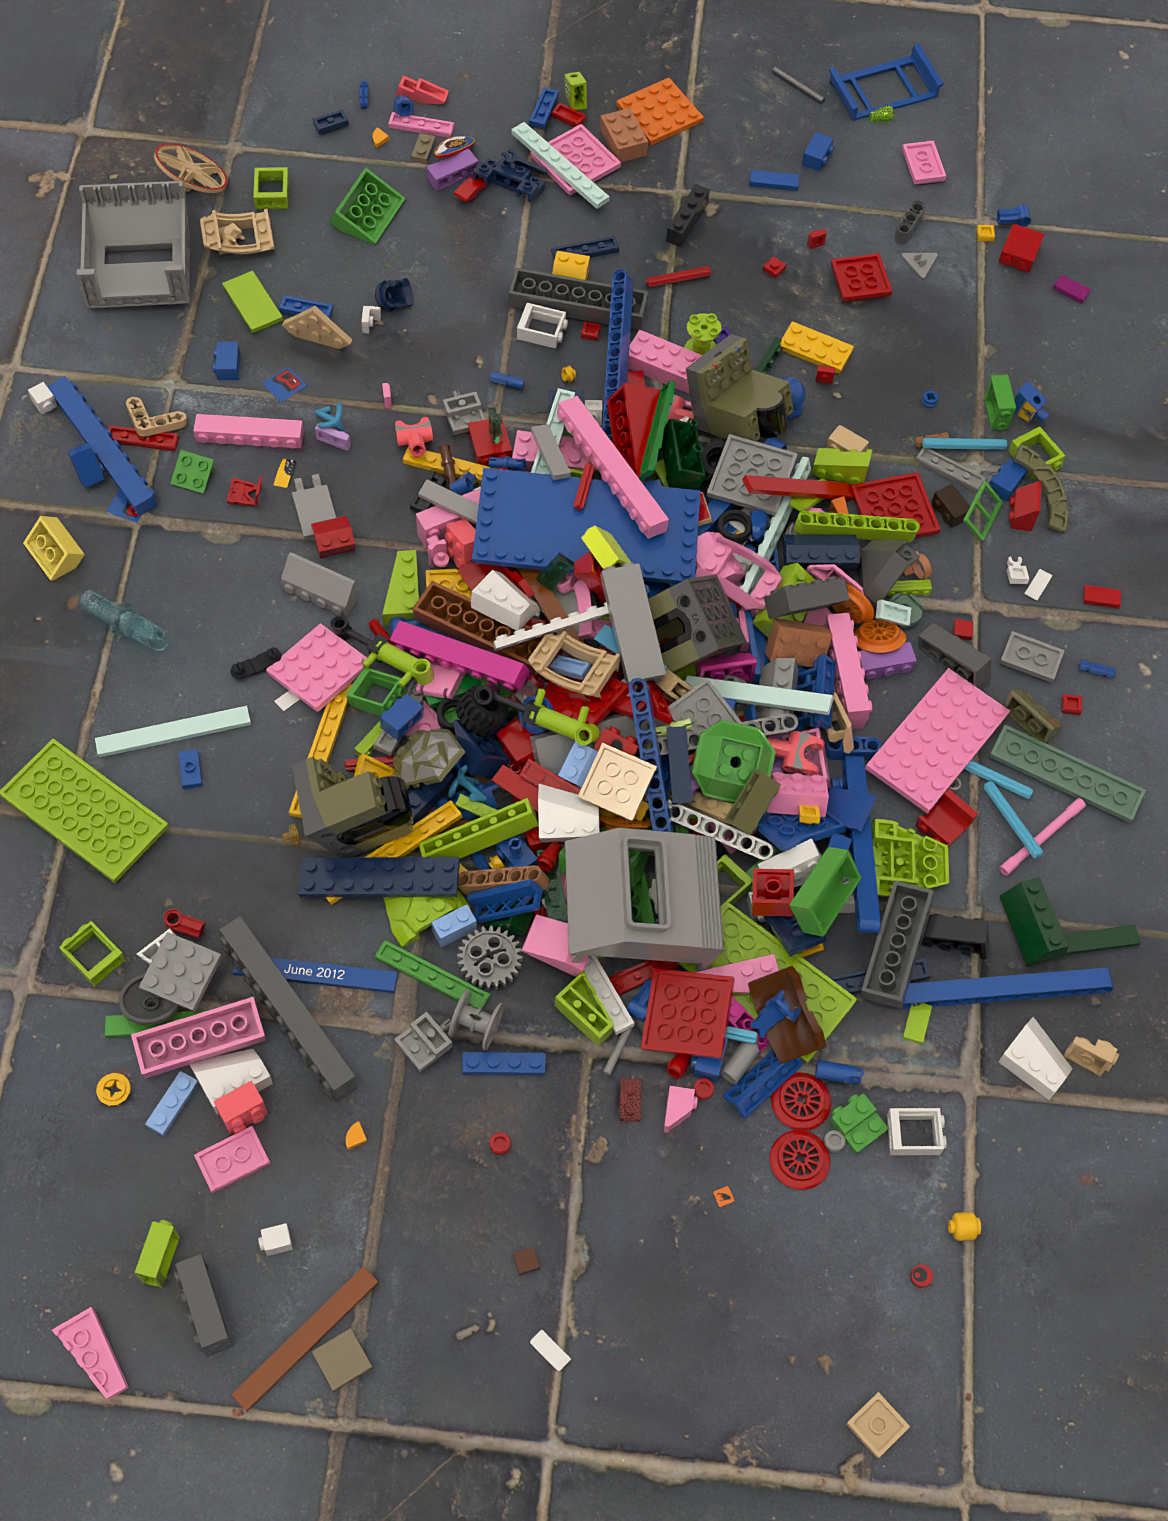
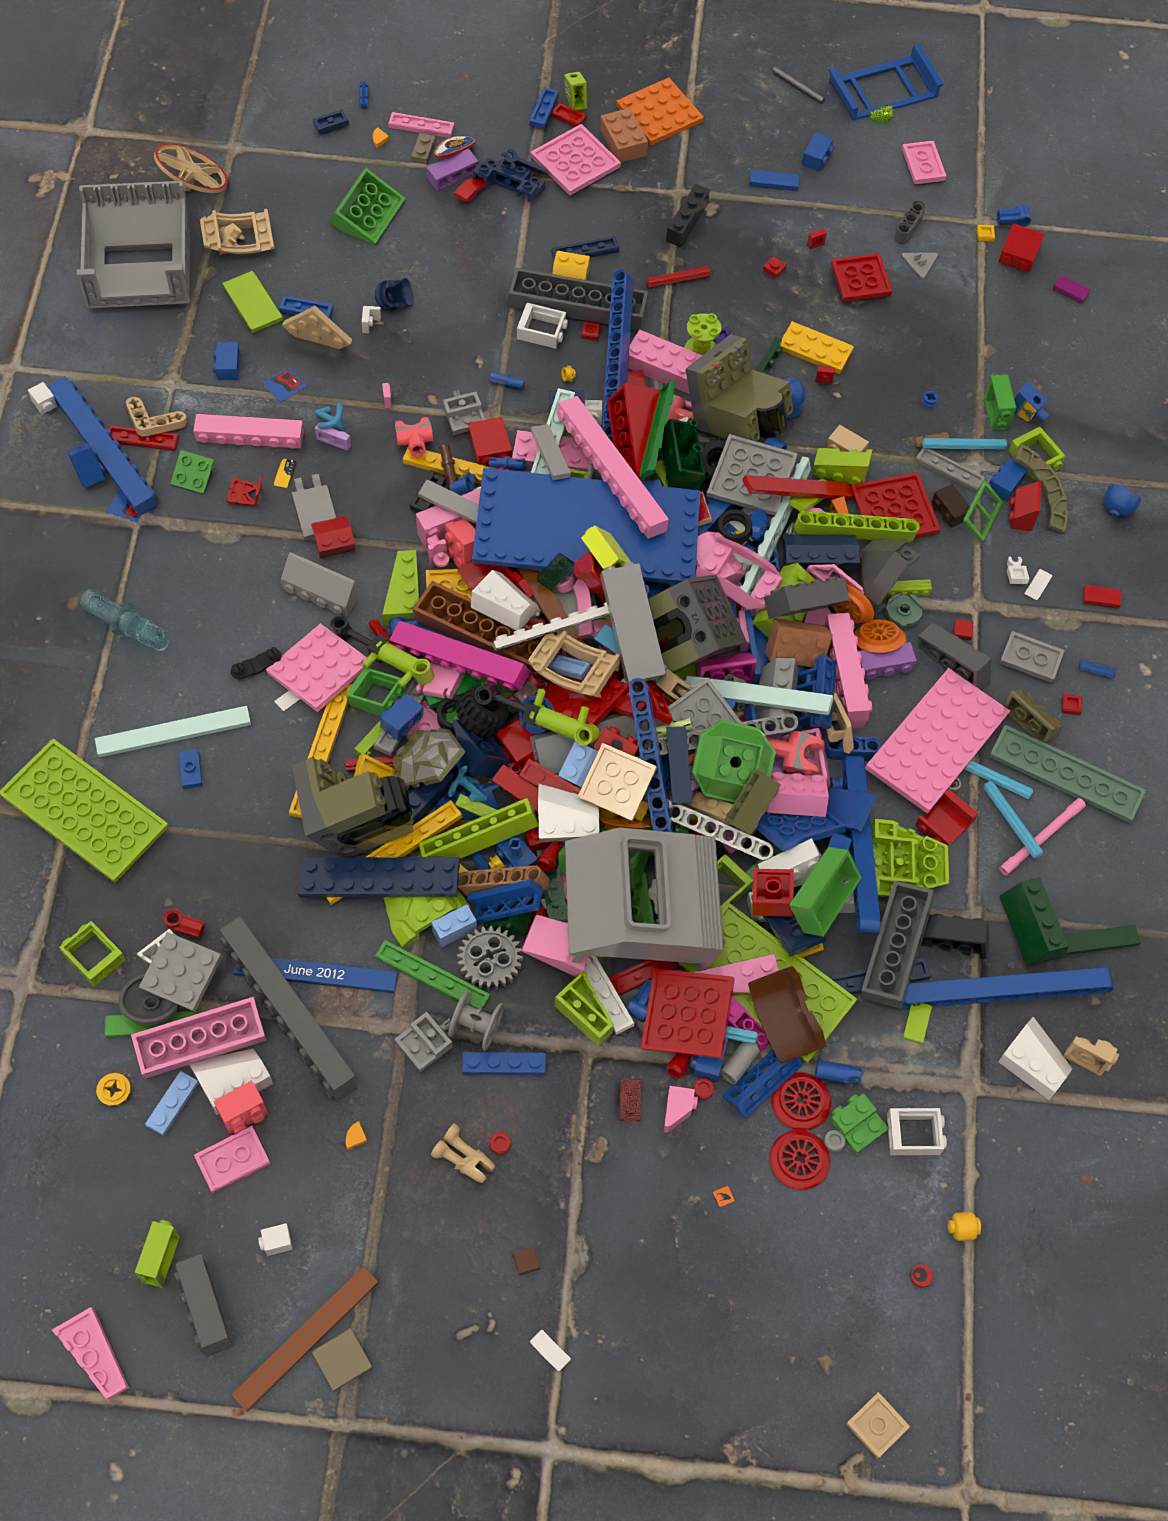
light yellow slope [23,516,85,581] -> none
lime window [253,167,289,209] -> none
clear yellow tile [282,824,301,845] -> none
blue rock [393,95,413,116] -> none
coral slope [396,75,449,104] -> none
plate [488,407,502,444] -> none
light aqua plate [512,122,609,209] -> none
red axle [573,463,595,511] -> none
light grey bar [603,1019,635,1076] -> none
blue hair [750,990,802,1038] -> none
yellow plate [798,805,820,824] -> none
light aqua tile [875,600,911,626] -> none
nougat piece [903,551,932,580] -> none
none -> tan piece [430,1123,495,1183]
none -> blue cylinder [1104,484,1141,518]

